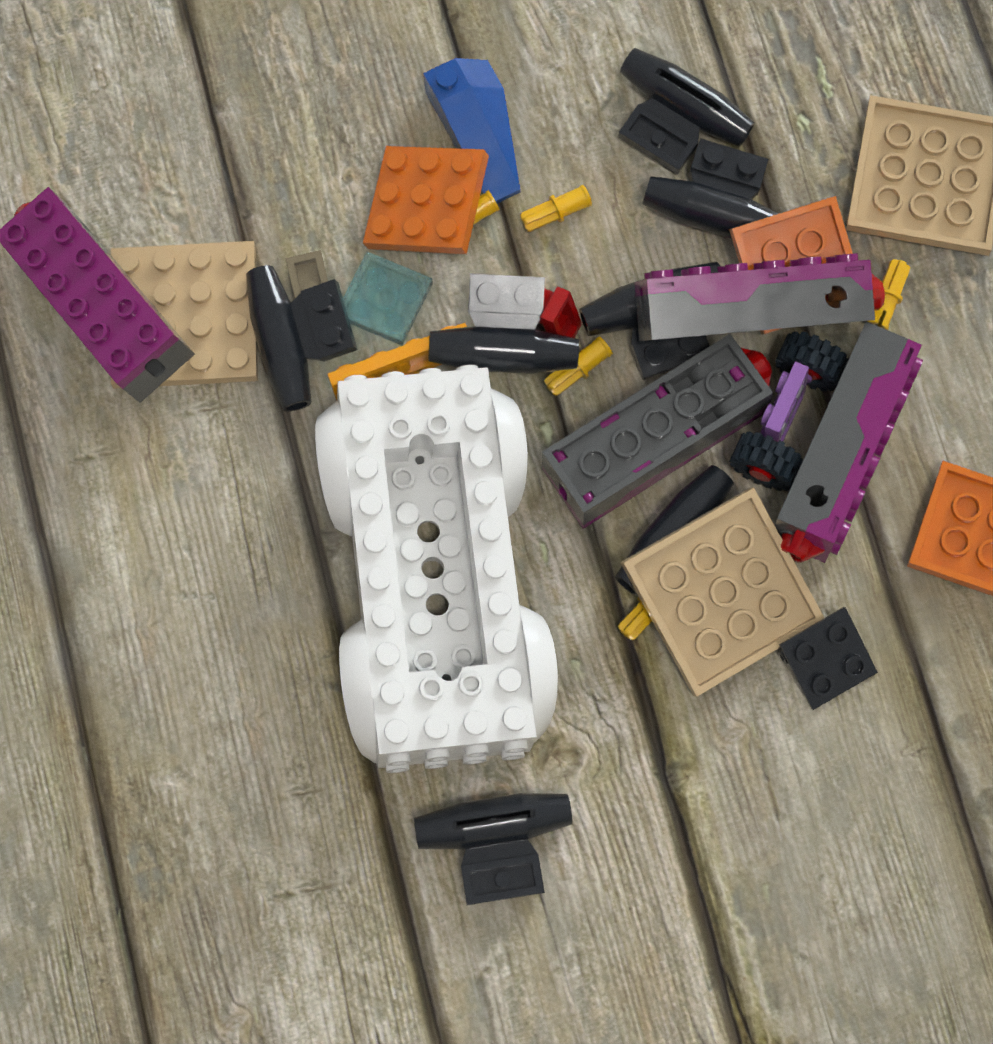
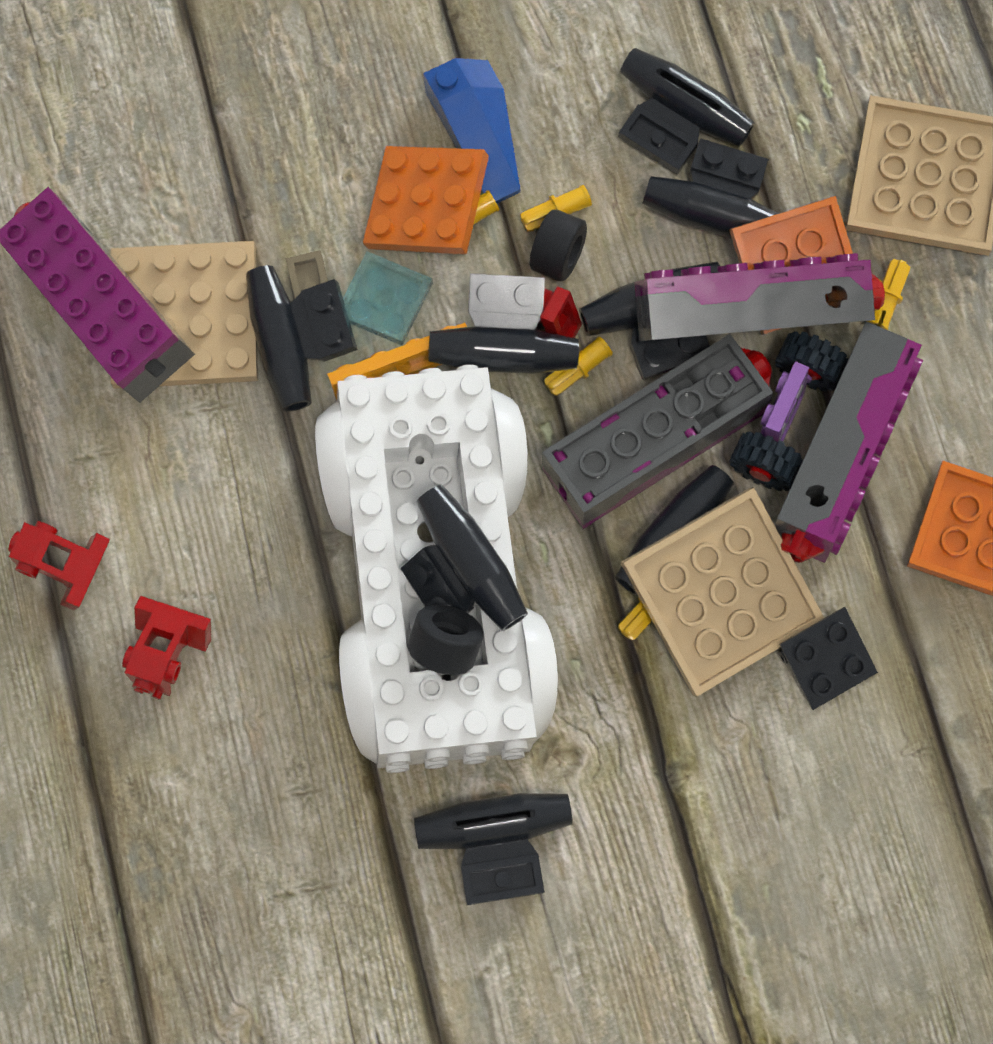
none -> red tile [8,521,110,611]
none -> red tile [122,596,211,700]
none -> black plate [400,485,528,631]
none -> black tyre [407,604,484,675]
none -> black tyre [529,210,587,281]

